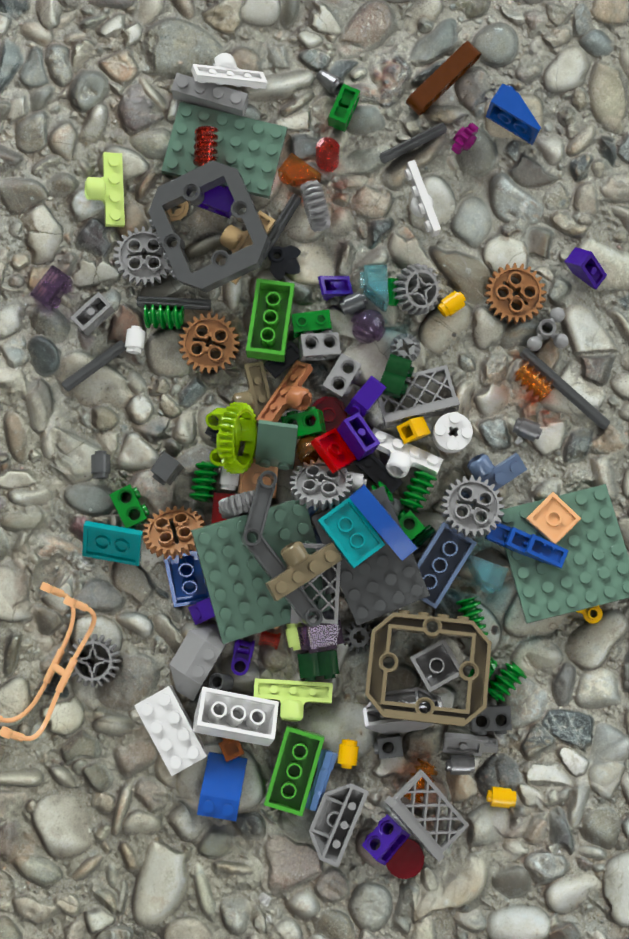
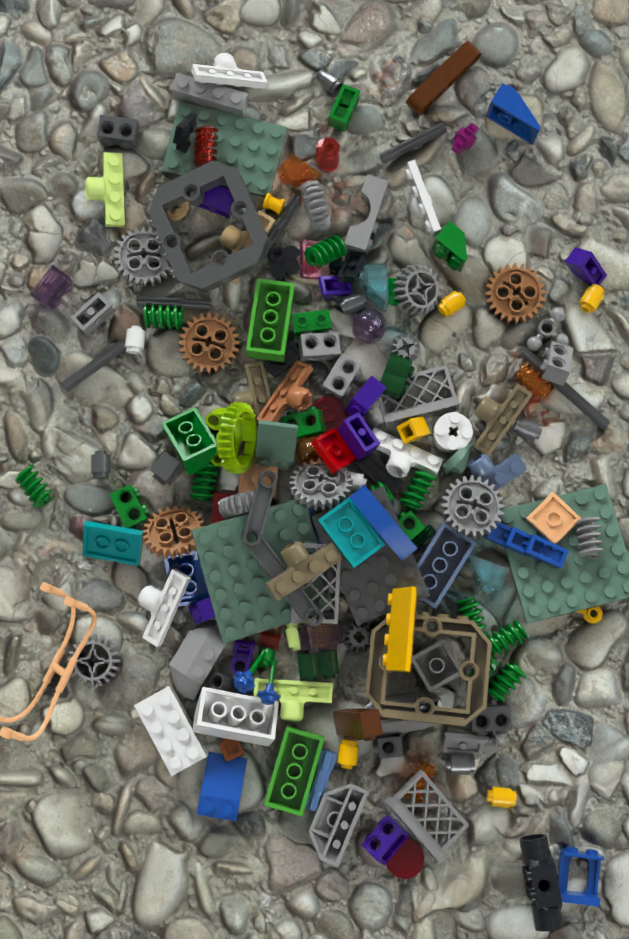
none -> green piece [15,465,56,508]
none -> dark grey brick [97,115,140,149]
none -> white plate [138,569,191,647]
none -> green slope [161,407,217,476]
none -> black hinge [173,112,198,154]
none -> blue plant [233,648,281,705]
none -> yellow bush [262,193,286,215]
none -> clear pink plate [300,240,320,280]
none -> green piece [304,234,347,268]
none -> black hinge [329,252,367,283]
none -> reddish brown brick [333,708,383,741]
none -> light grey arch [344,174,390,253]
none -> yellow slope [383,587,417,673]
none -> green slope [432,221,467,272]
none -> sand green piece [442,441,475,475]
none -> dark tan plate [473,383,533,457]
none -> green piece [486,620,529,659]
none -> black brick [519,834,563,932]
none -> light grey brick [540,341,573,386]
none -> blue panel [558,846,604,907]
none -> light grey piece [576,517,603,559]
none -> yellow brick [579,284,605,313]

